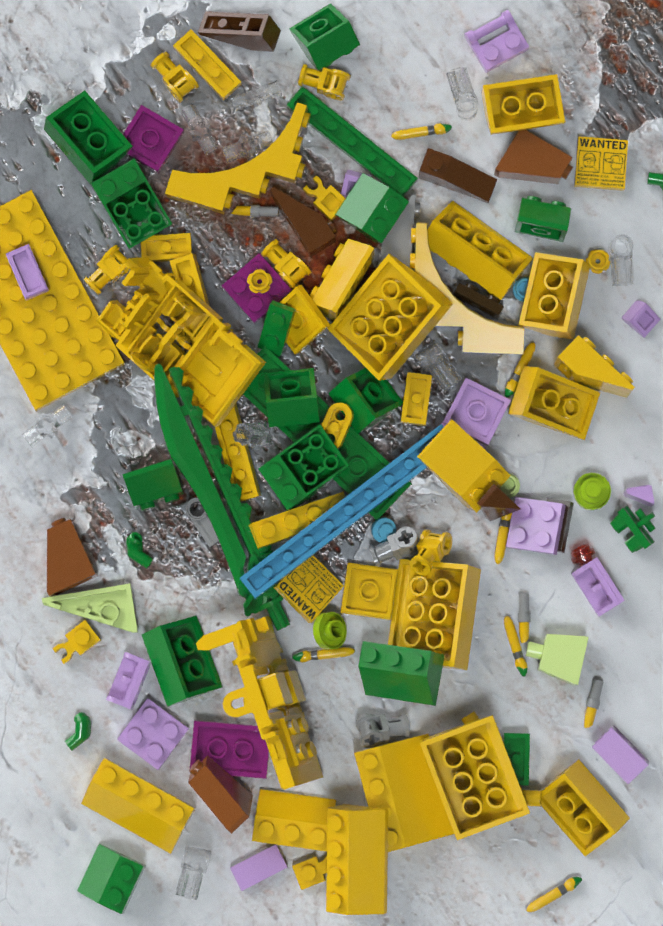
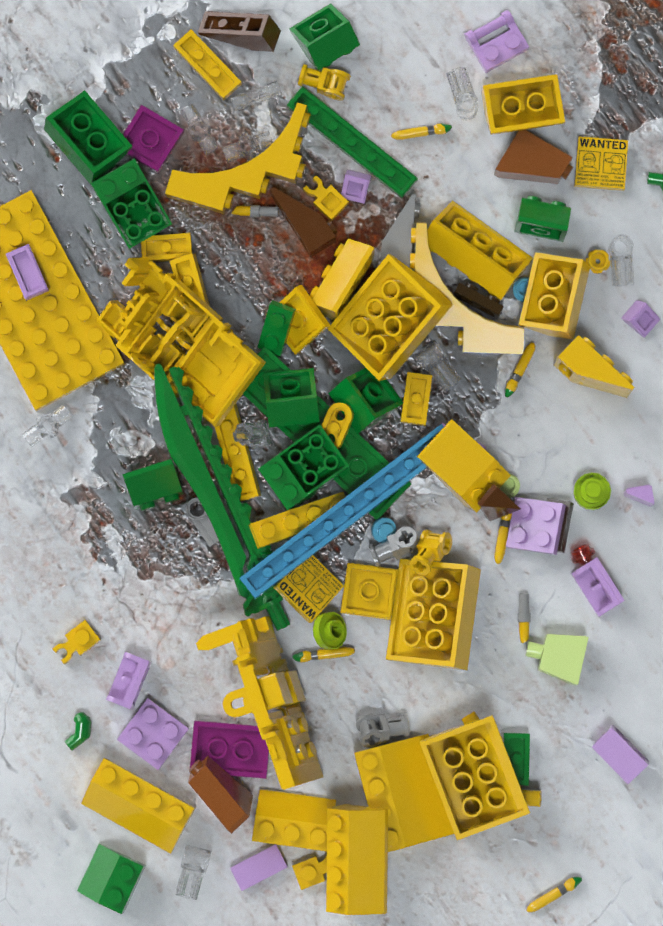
yellowish green wing [42,584,138,633] -> none
dark orange slope [47,518,98,597] -> none
yellow connector [83,245,130,296] -> none
green arm [126,532,154,569] -> none
green slope [141,615,223,707] -> none
yellow connector [150,51,199,103] -> none
magenta plate [221,253,292,325] -> none
yellow plate [247,269,272,294] -> none
yellow connector [261,239,312,290] -> none
slope [335,173,409,243] -> none
green slope [358,641,445,706] -> none
reddish brown slope [419,148,497,203] -> none
lavender plate [443,378,511,446] -> none
yellow piece [504,616,528,677] -> none
yellow slope [508,366,601,440] -> none
yellow slope [541,759,630,856] -> none
light grey piece [584,679,604,728] -> none
green hips [610,505,656,553] -> none

